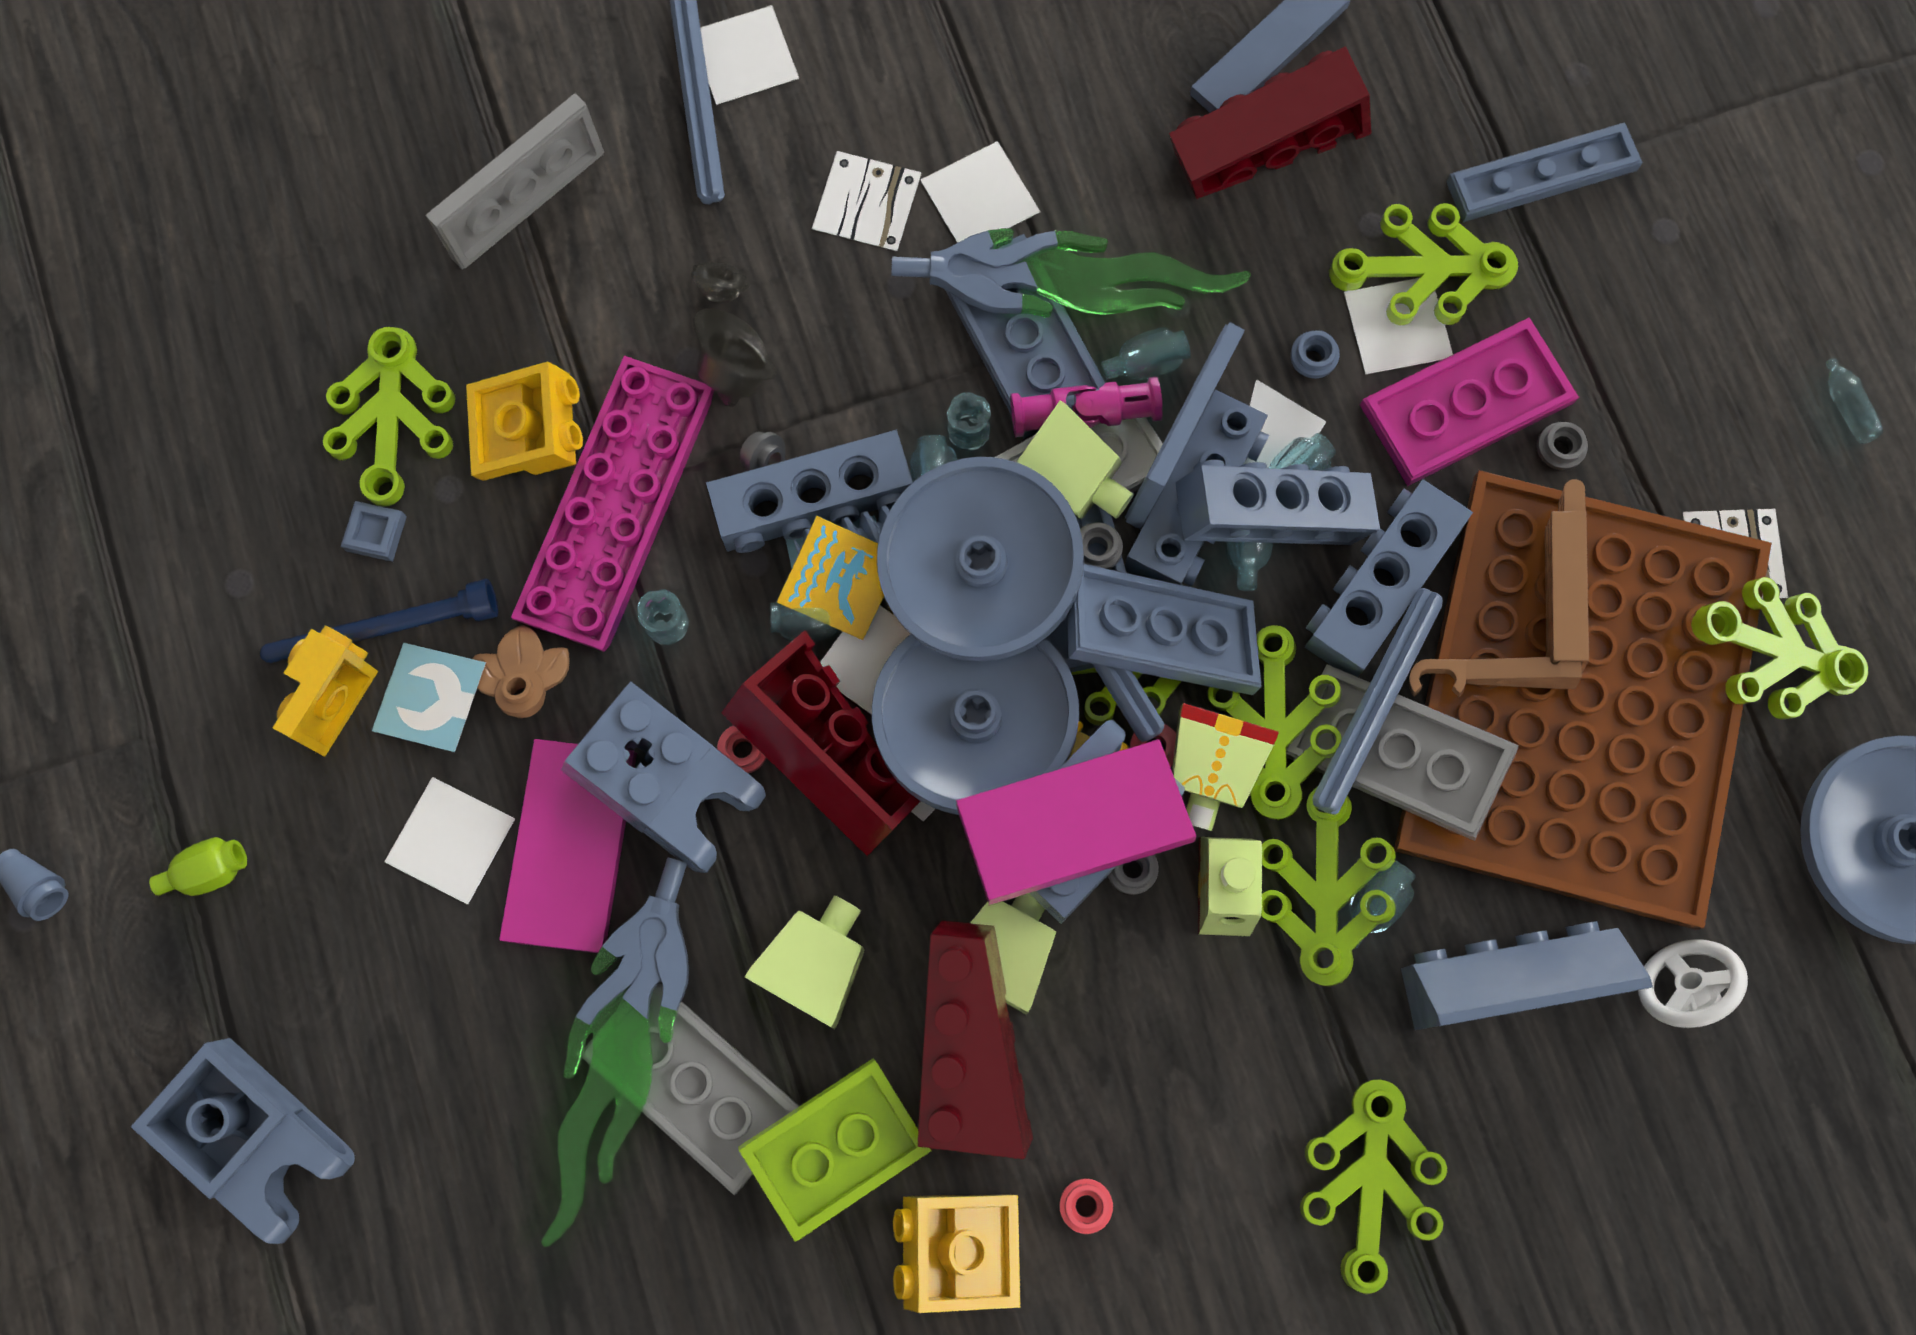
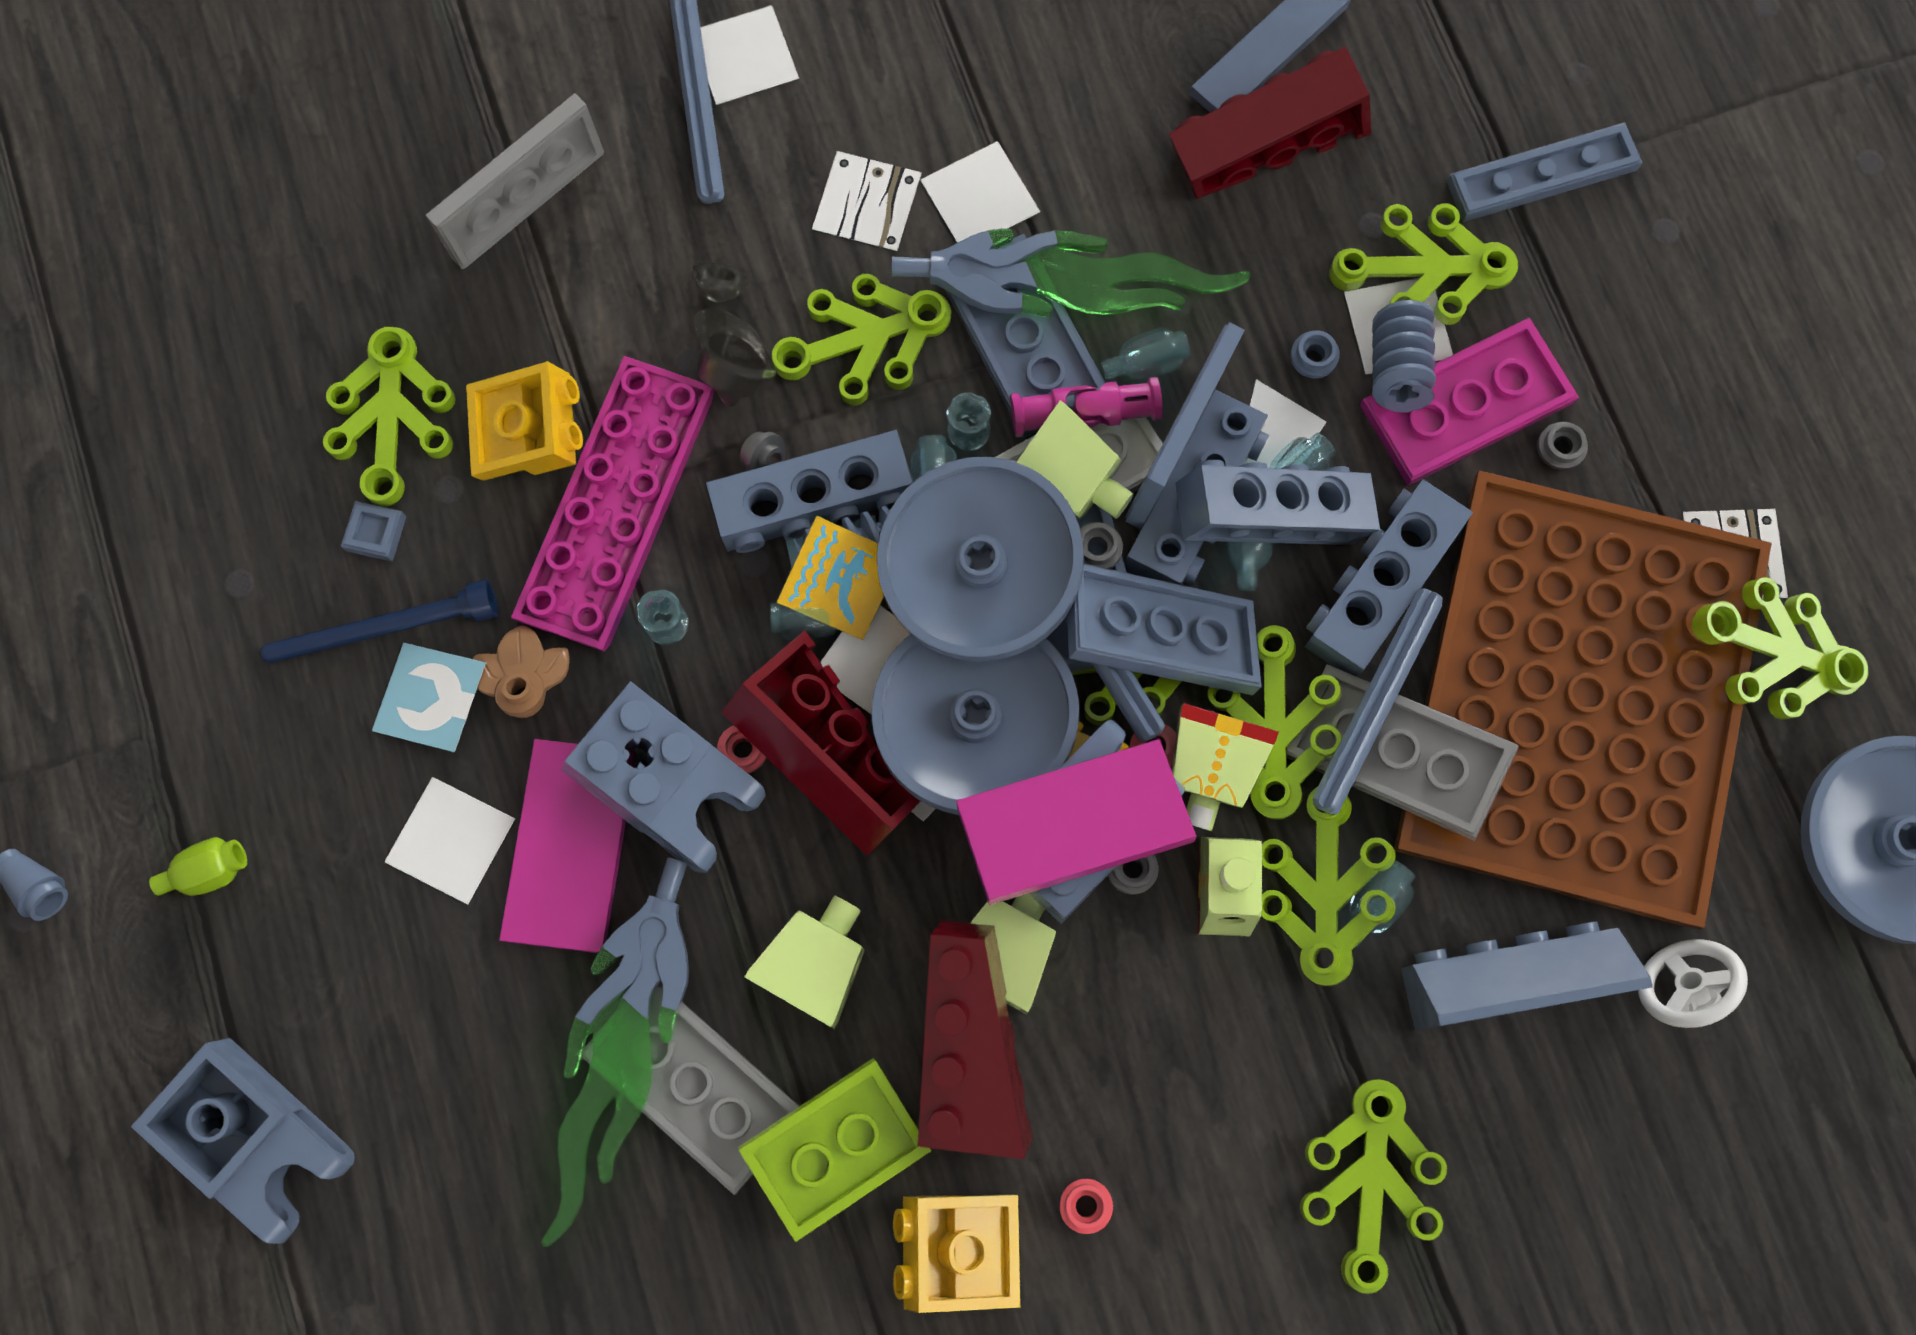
yellow plate [273,625,378,757] -> none
medium nougat hinge [1409,479,1589,697] -> none
clear light blue piece [1826,358,1884,445] -> none
none -> lime plant [772,274,951,406]
none -> sand blue piece [1372,300,1436,412]

